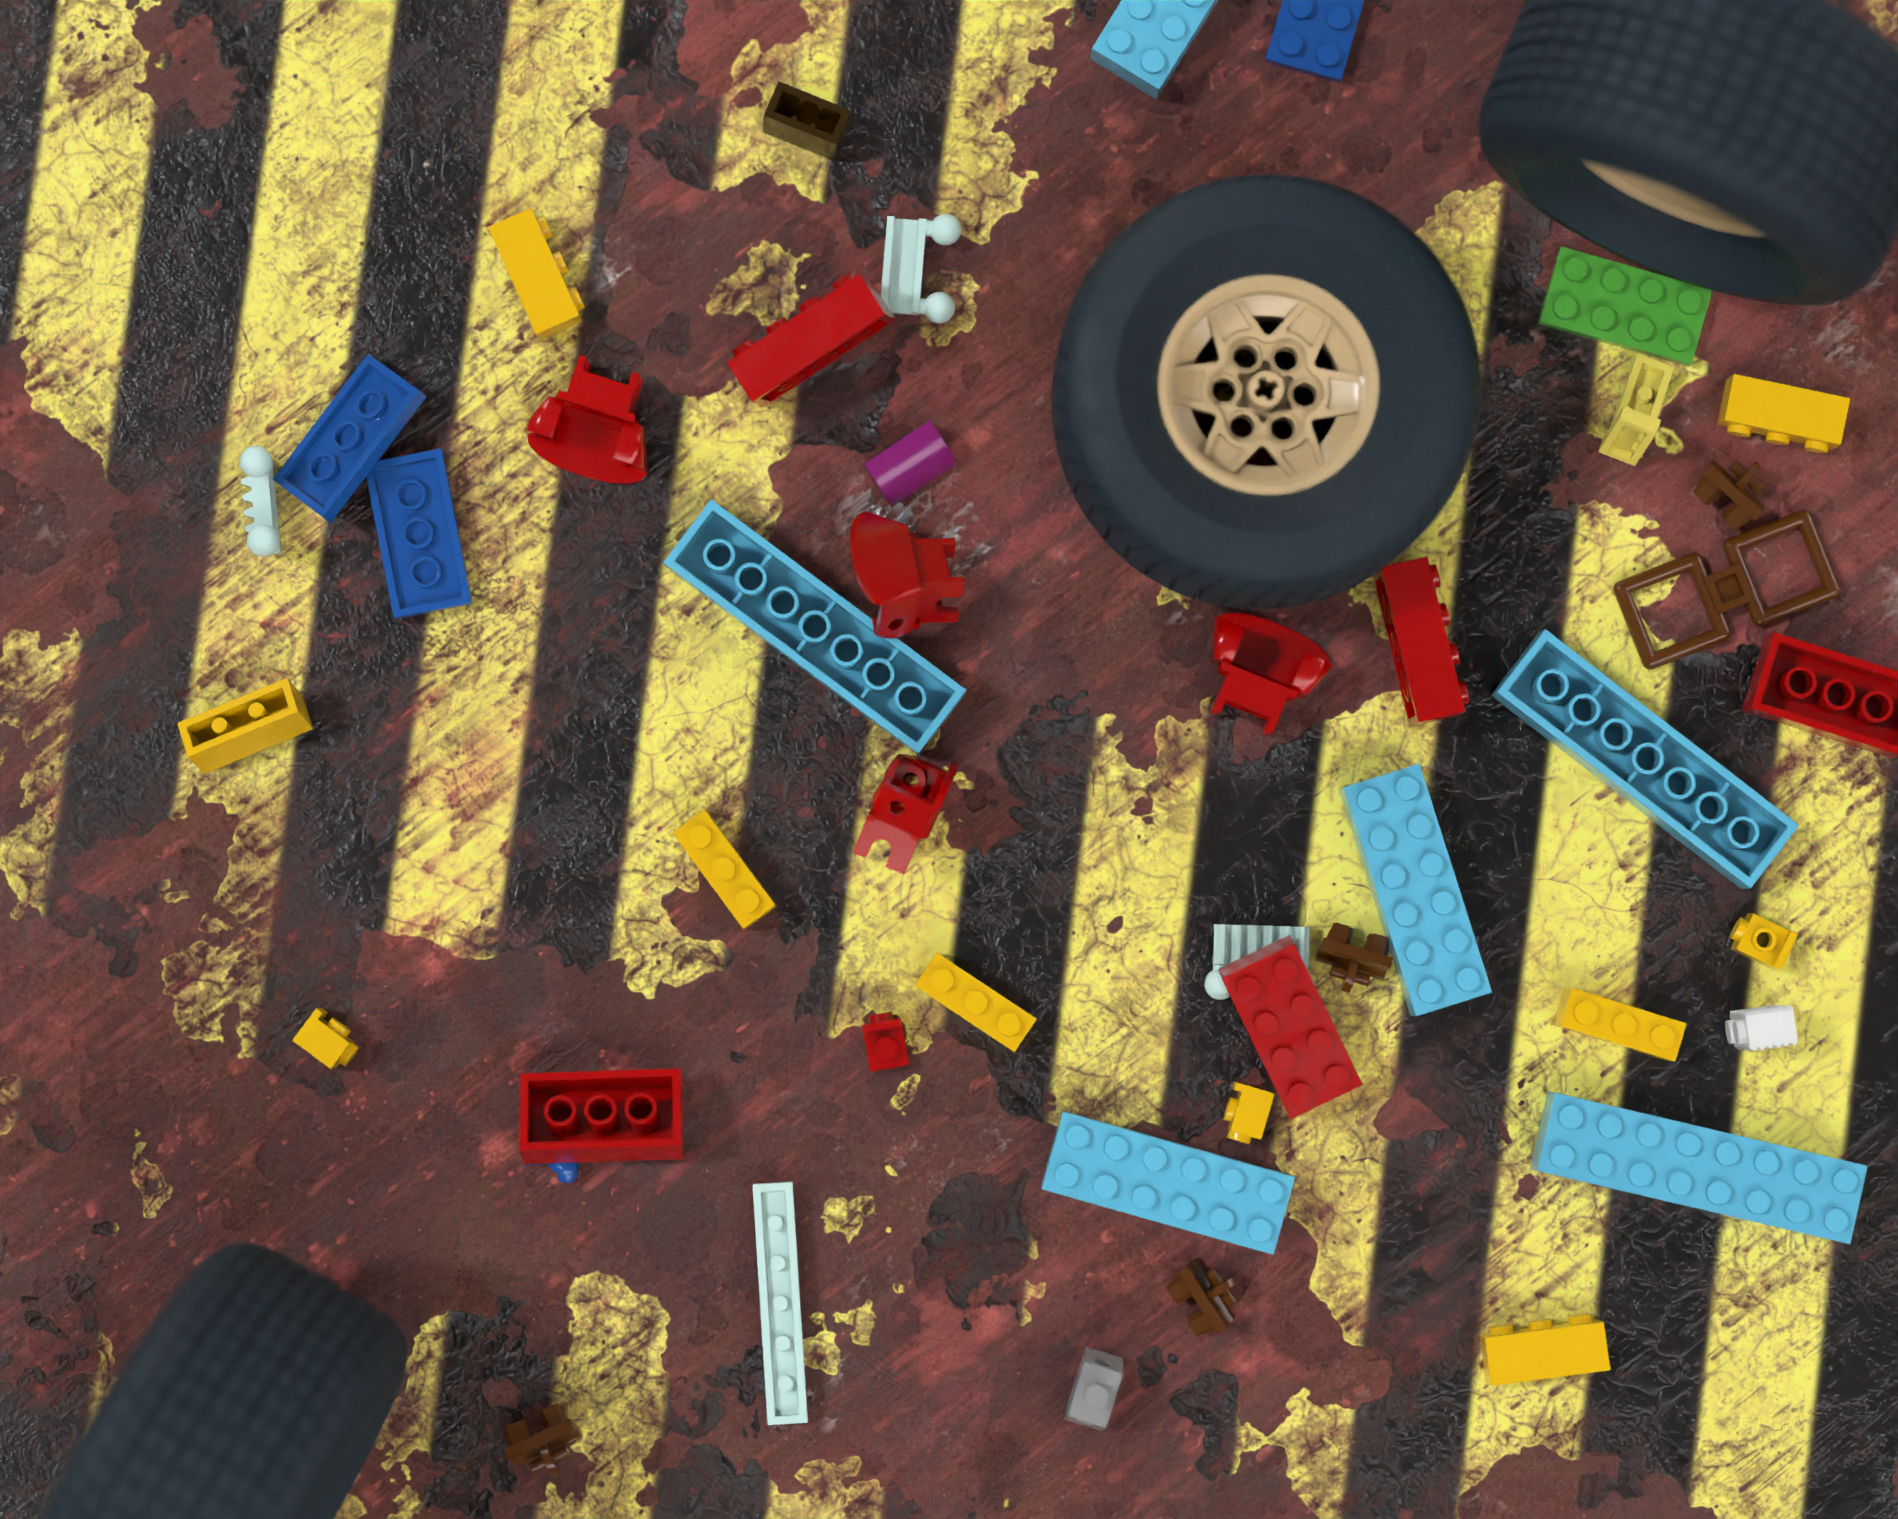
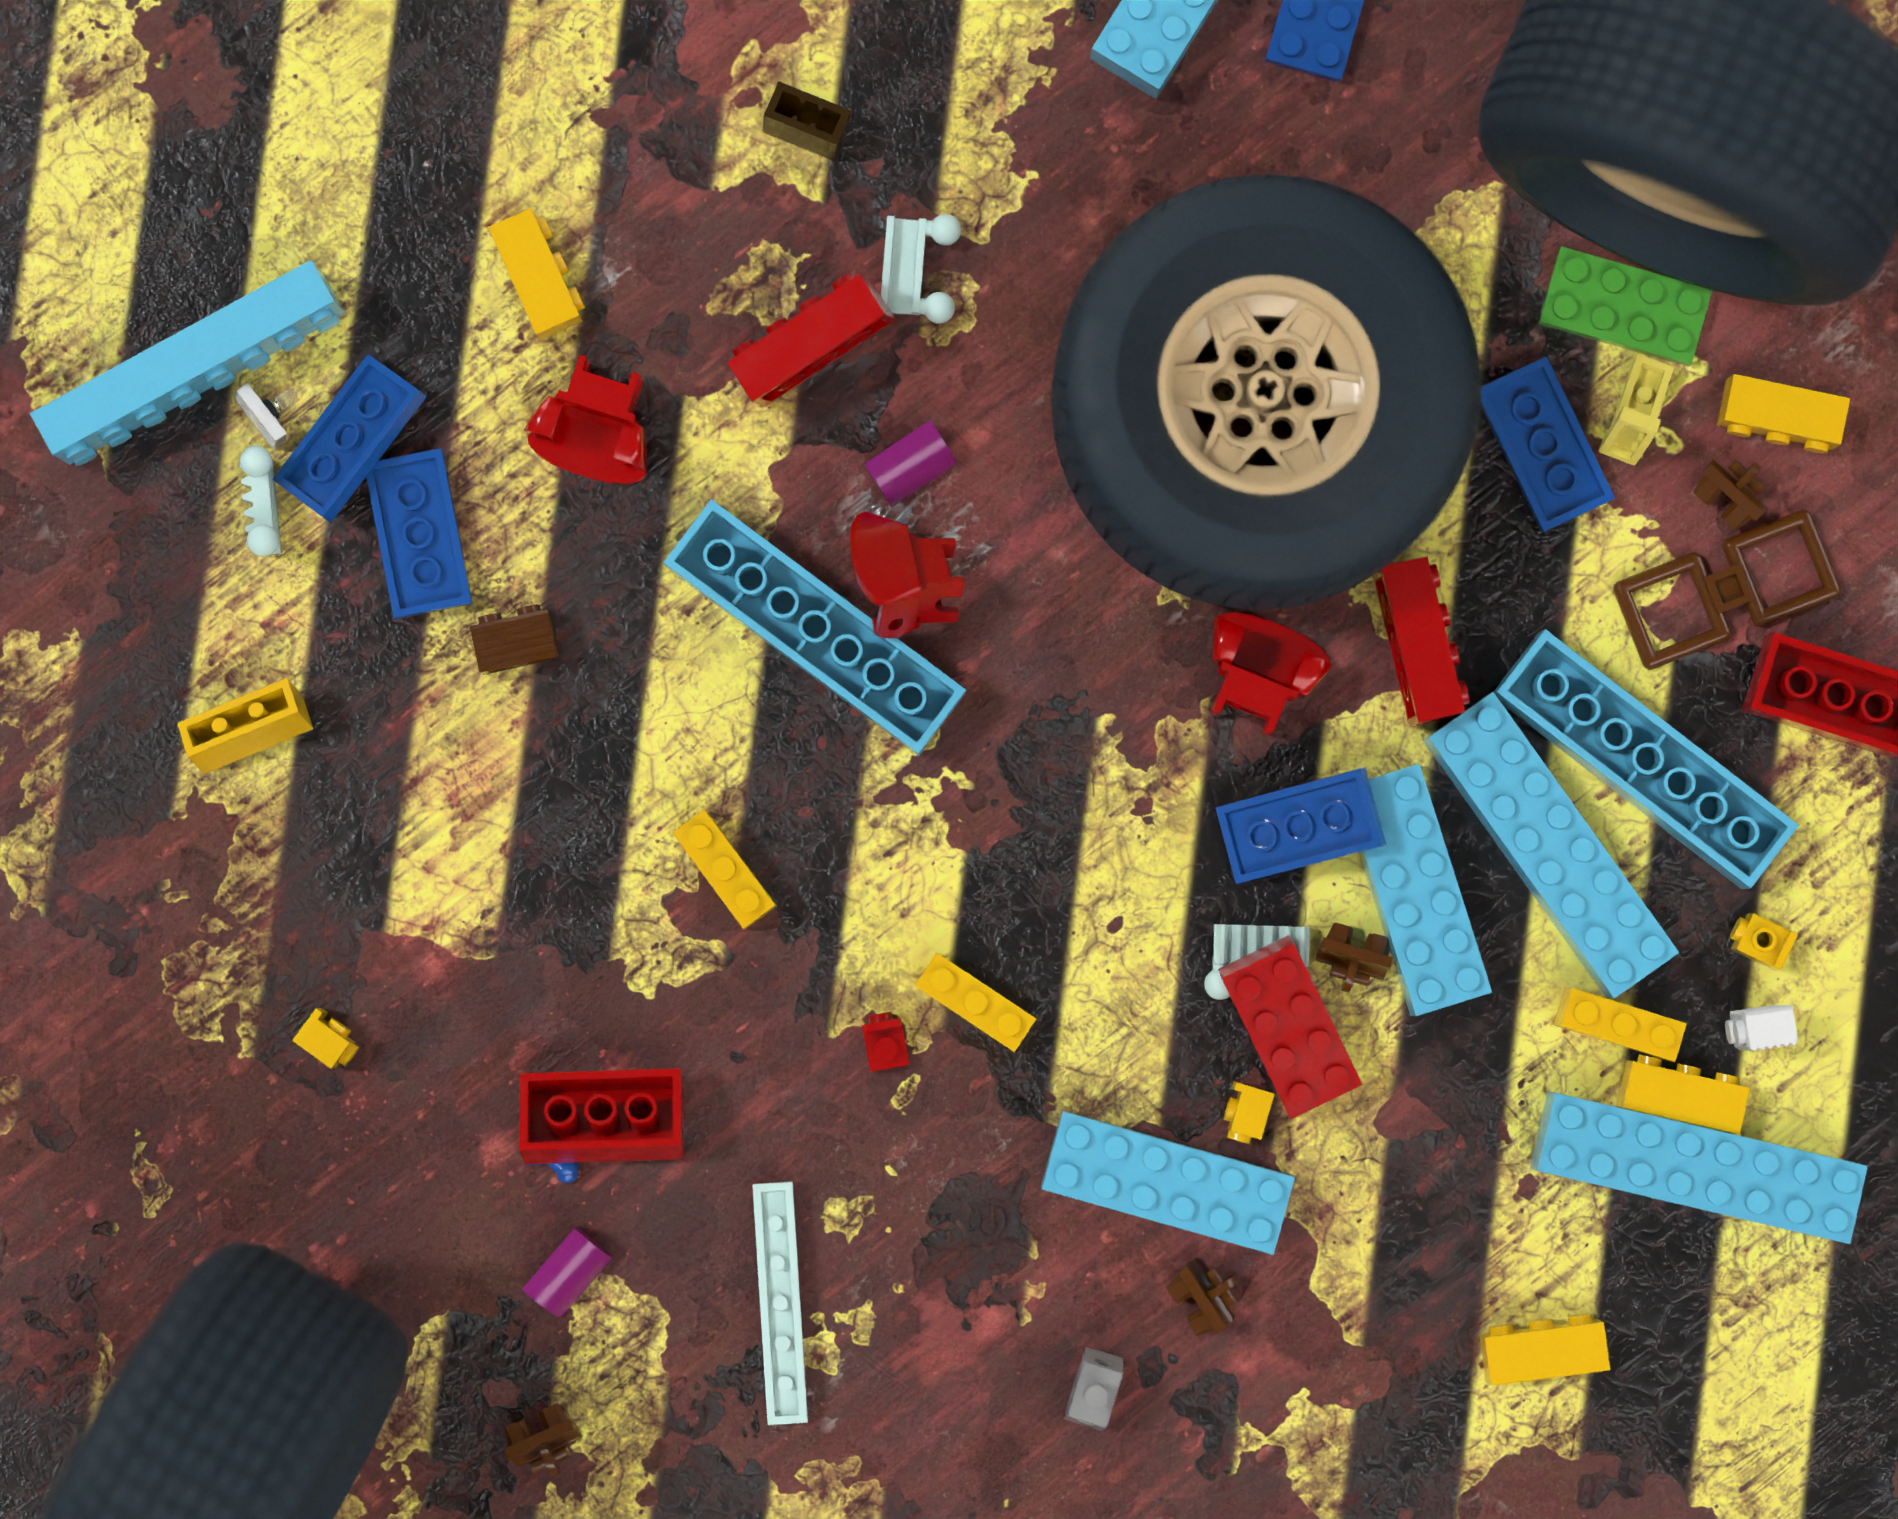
red piece [853,754,960,874] -> none
none -> medium azure brick [30,260,346,466]
none -> white piece [234,383,298,450]
none -> reddish brown brick [470,604,560,675]
none -> magenta brick [522,1226,613,1318]
none -> blue plate [1215,767,1387,884]
none -> medium azure brick [1423,692,1679,999]
none -> blue plate [1481,356,1615,533]
none -> yellow brick [1616,1055,1750,1135]

